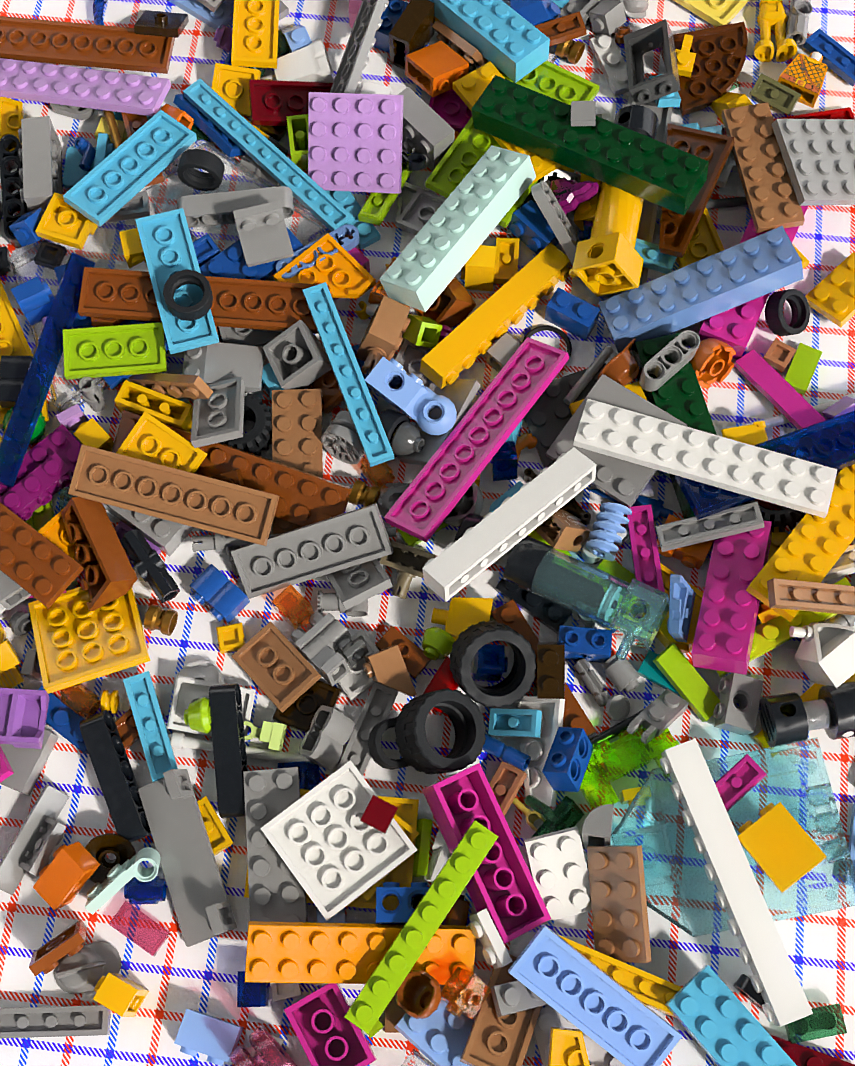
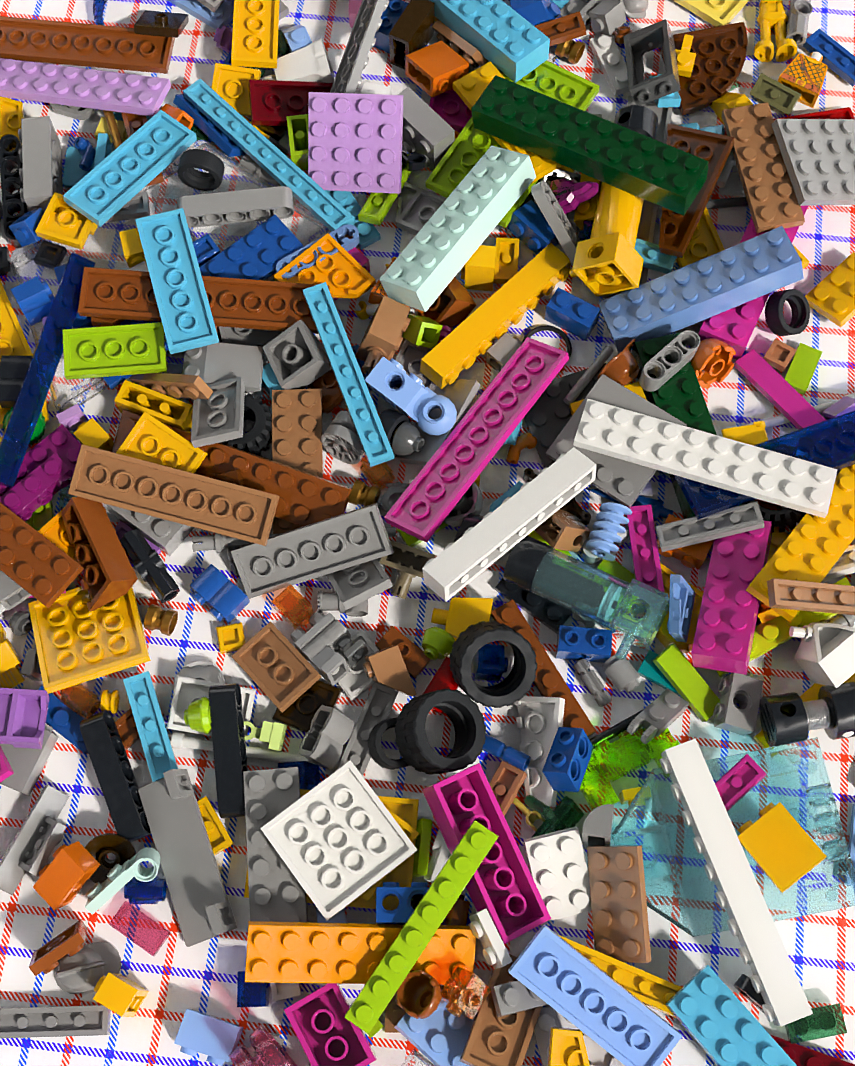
light grey pin [78,377,106,412] -> none
black tyre [163,270,213,321] -> none
light grey bracket [233,200,294,267] -> none
dark red tile [360,795,398,834] -> none
medium azure plate [488,708,542,738] -> none
clear blue bracket [491,441,518,482] -> none
dark brown brick [537,642,565,699] -> none
light grey tile [571,101,596,126] -> none
light grey piece [606,694,630,721] -> none

